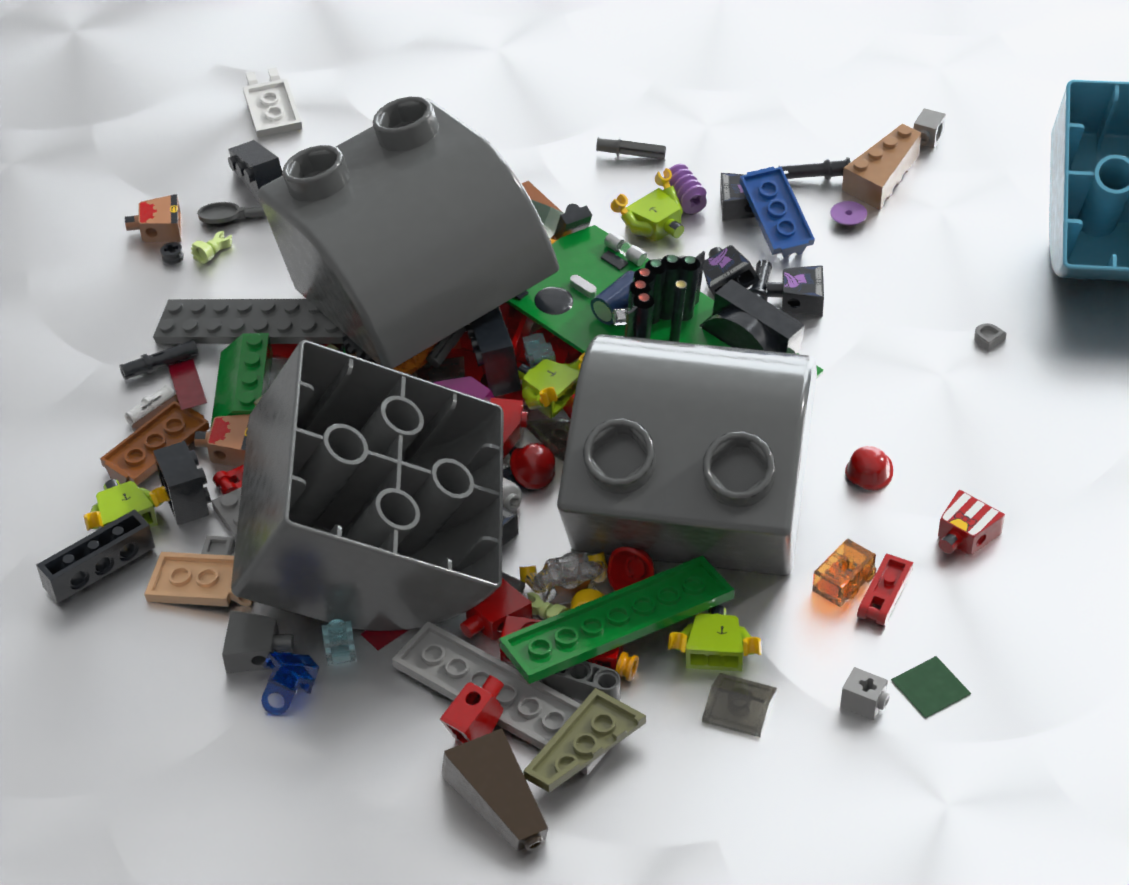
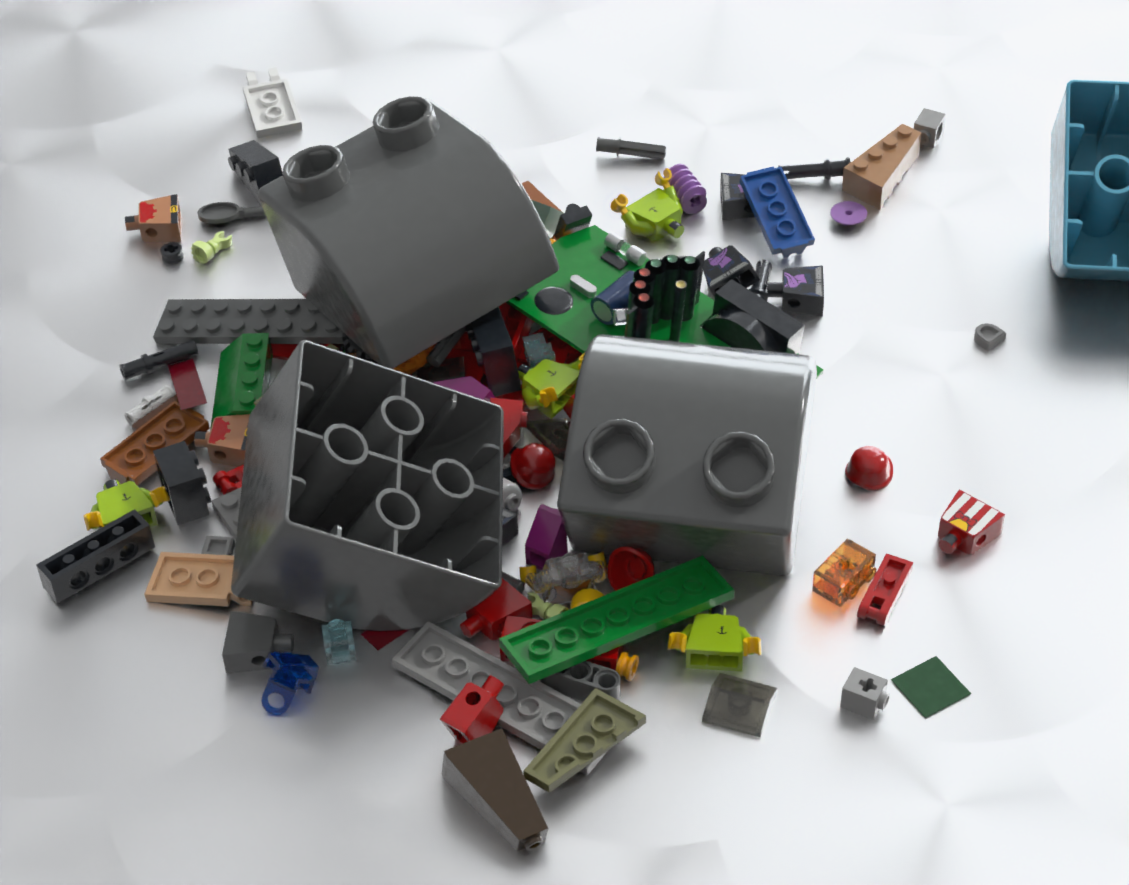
none -> magenta slope [525,504,568,573]

